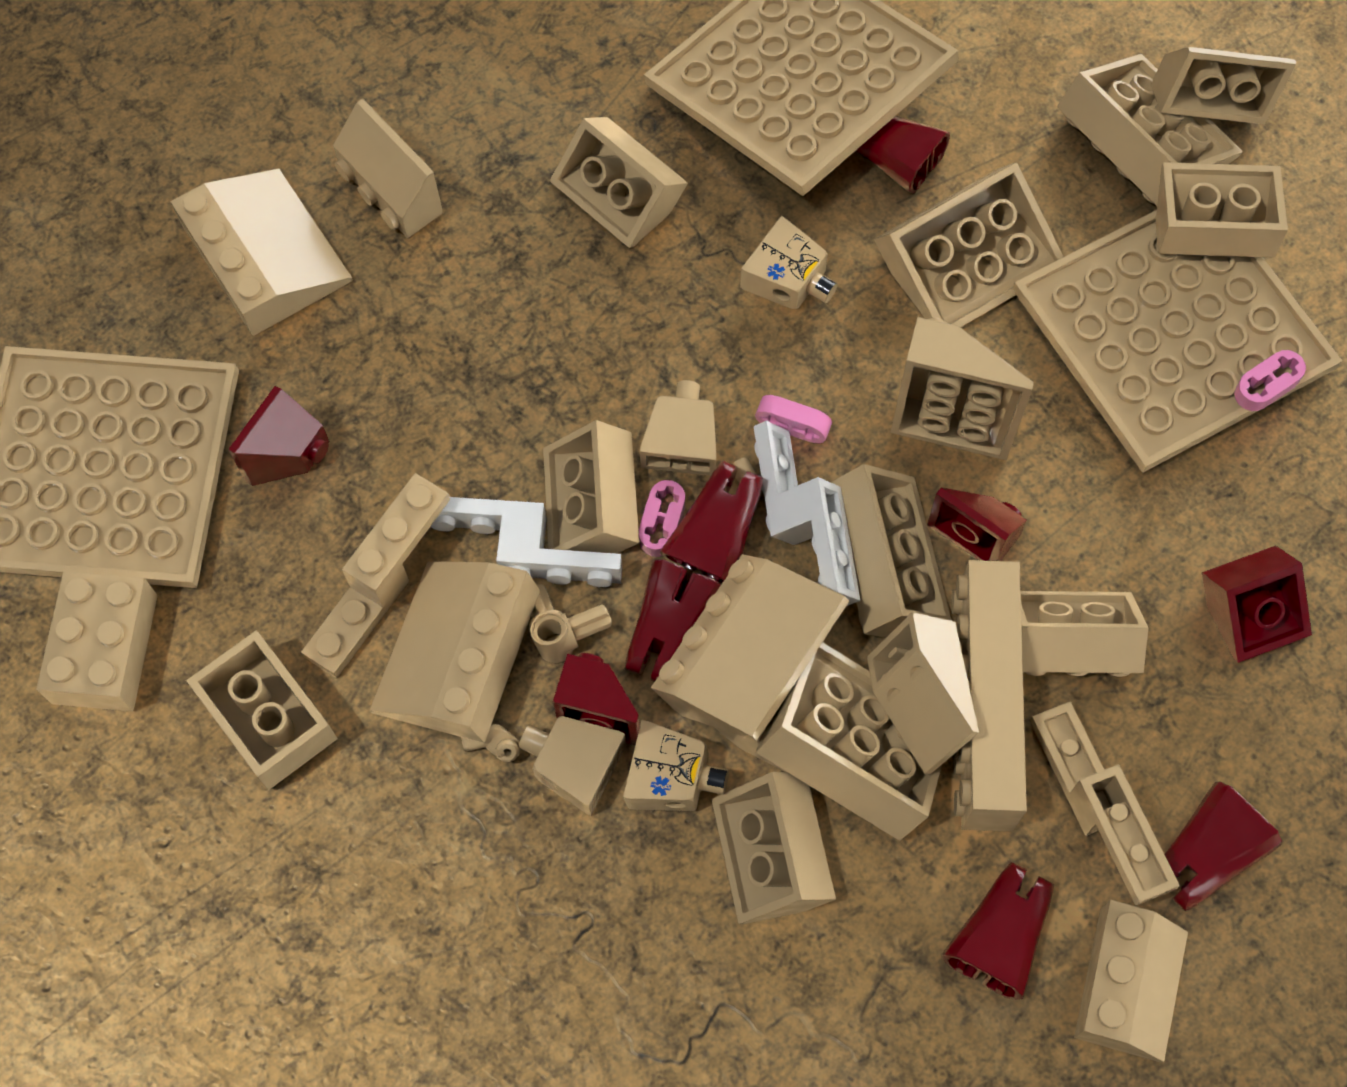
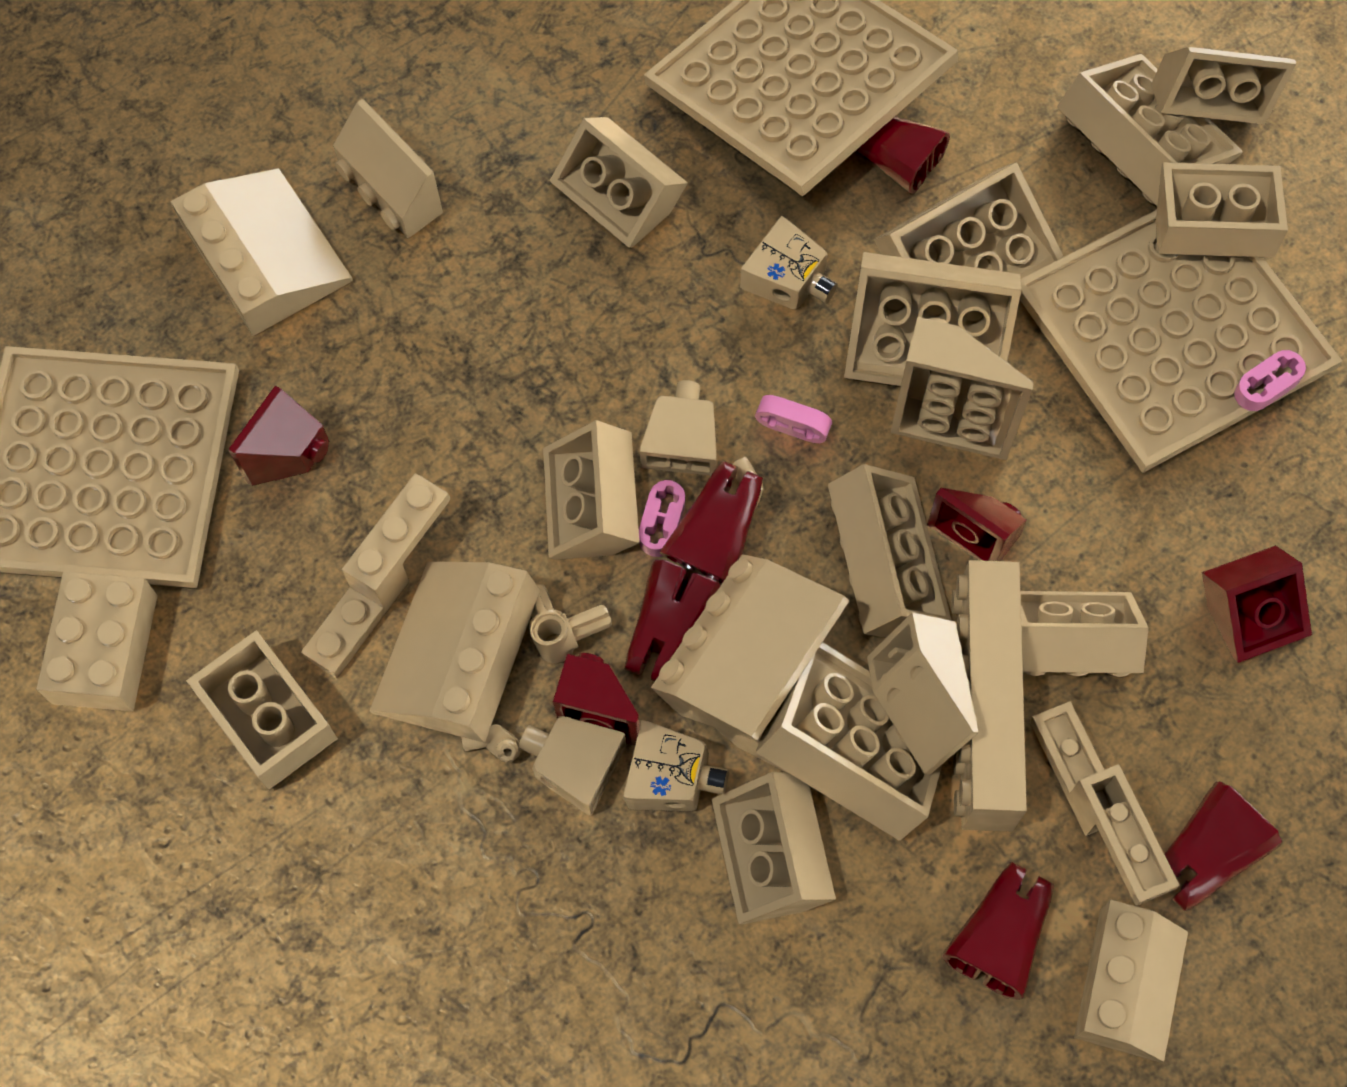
white bracket [431,497,622,587] -> none
white bracket [754,421,861,606] -> none
none -> tan slope [844,252,1021,386]

